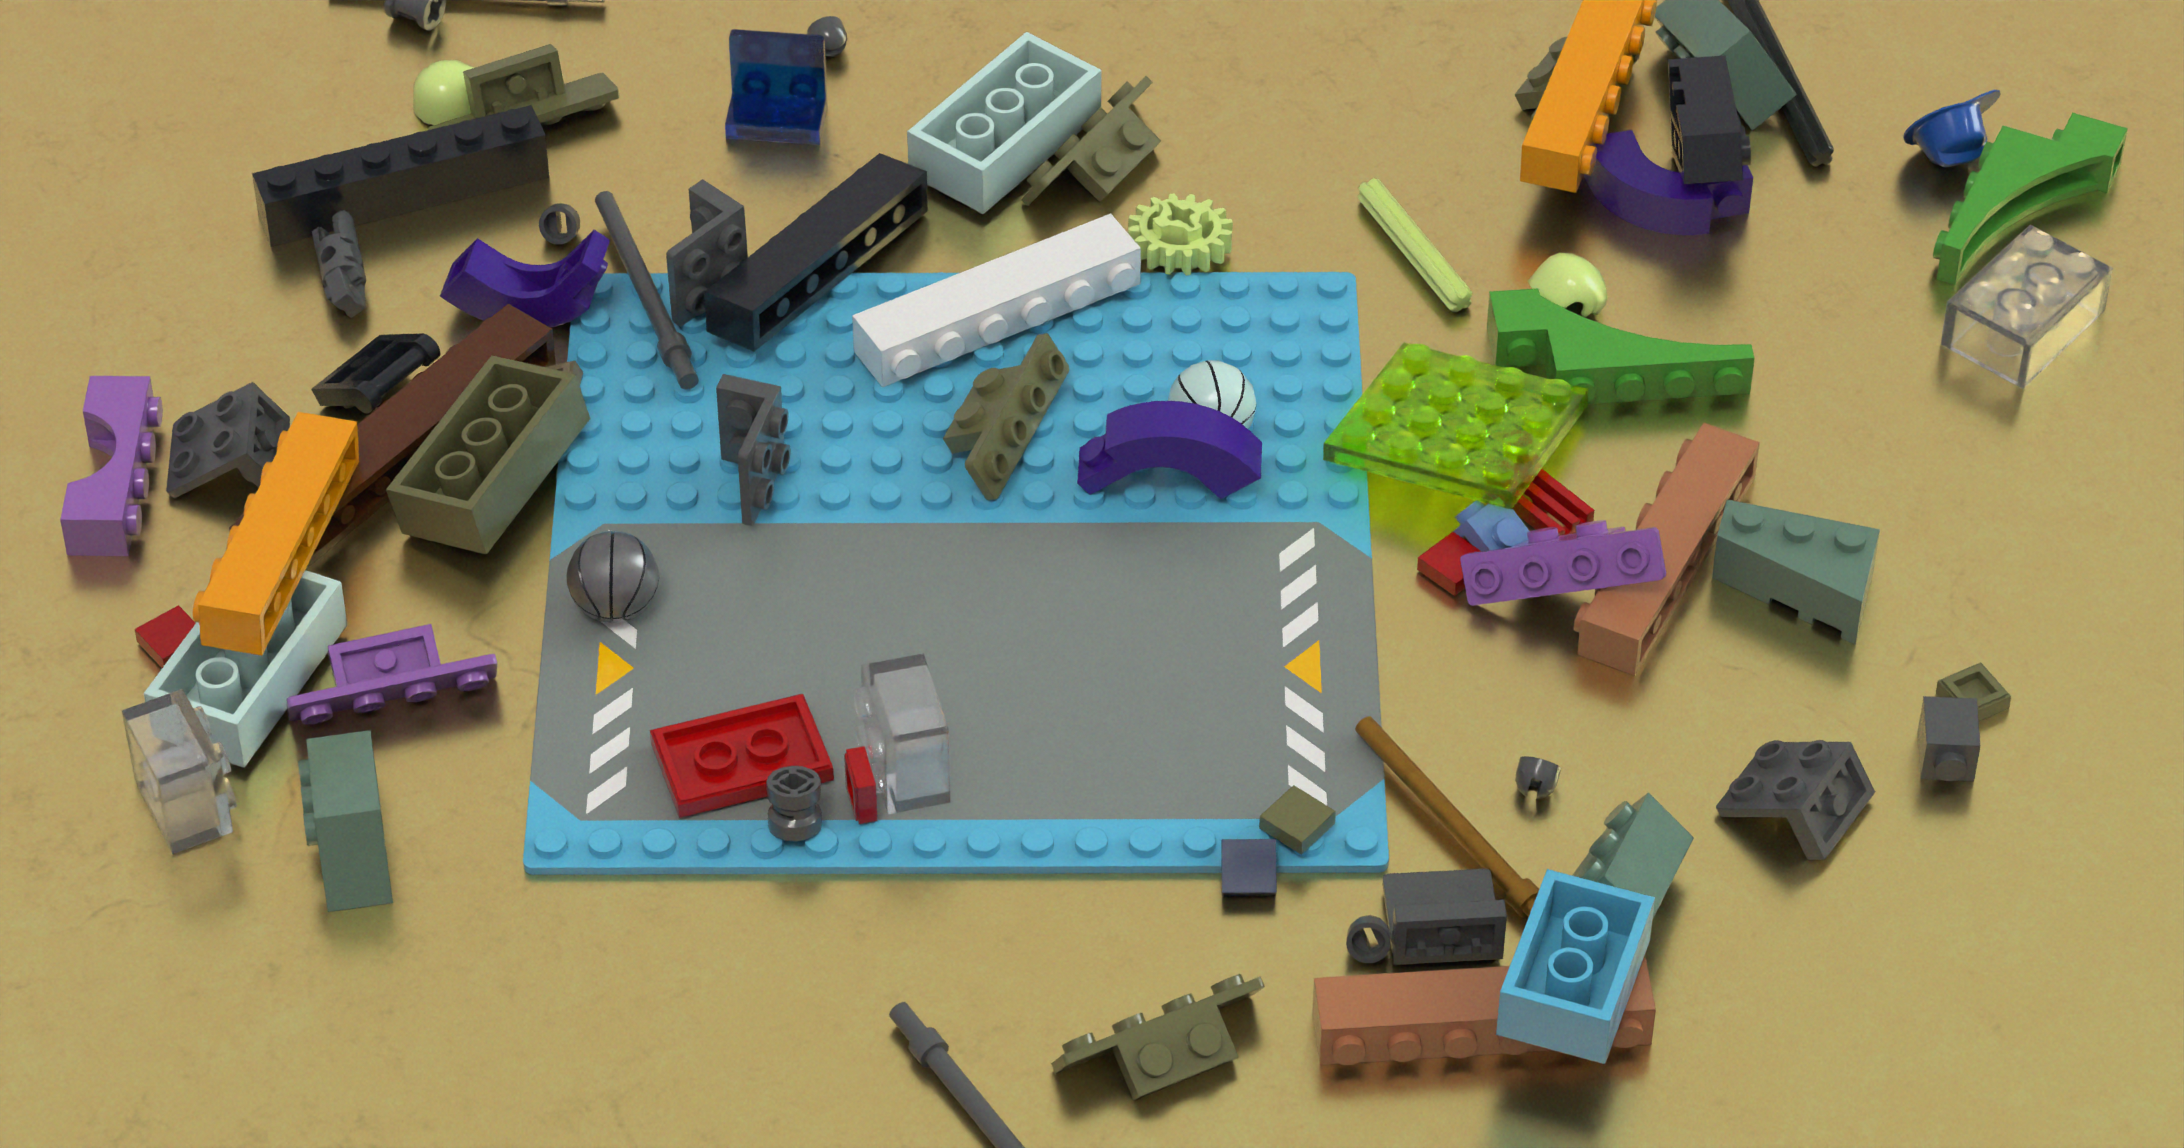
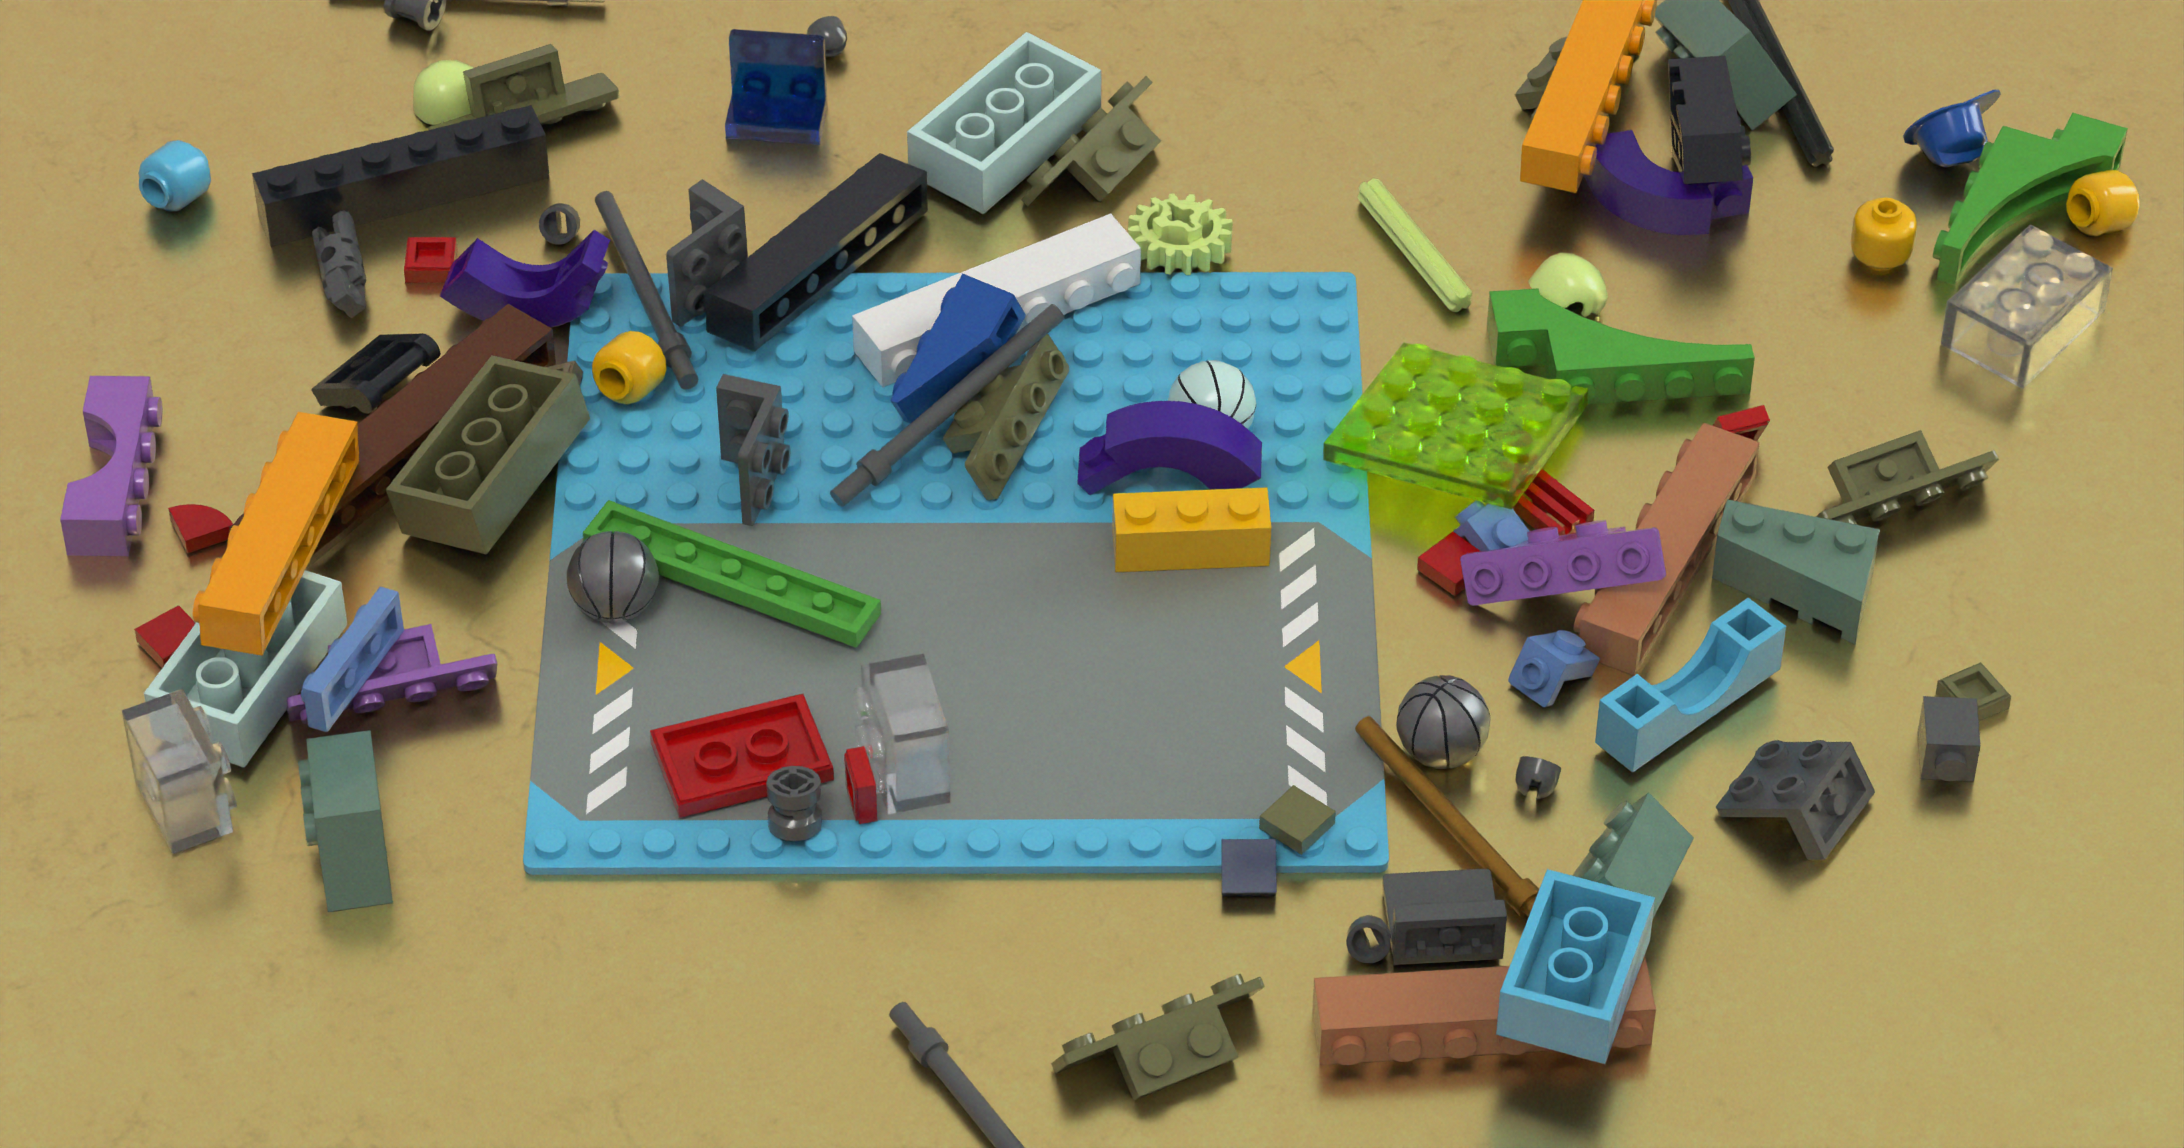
dark grey bracket [166,382,290,498] -> none
none -> medium azure head [138,140,211,212]
none -> red tile [168,504,233,553]
none -> medium blue plate [301,587,404,732]
none -> red tile [404,237,458,283]
none -> bright green plate [583,500,881,648]
none -> yellow head [592,331,667,405]
none -> dark grey bar [830,304,1065,507]
none -> blue slope [890,273,1026,424]
none -> yellow brick [1112,487,1272,572]
none -> flat silver piece [1396,675,1491,769]
none -> medium blue bracket [1508,630,1601,707]
none -> medium azure arch [1595,598,1786,772]
none -> red tile [1712,405,1770,441]
none -> olive bracket [1816,430,1999,525]
none -> yellow head [1850,197,1917,271]
none -> yellow head [2066,170,2140,236]

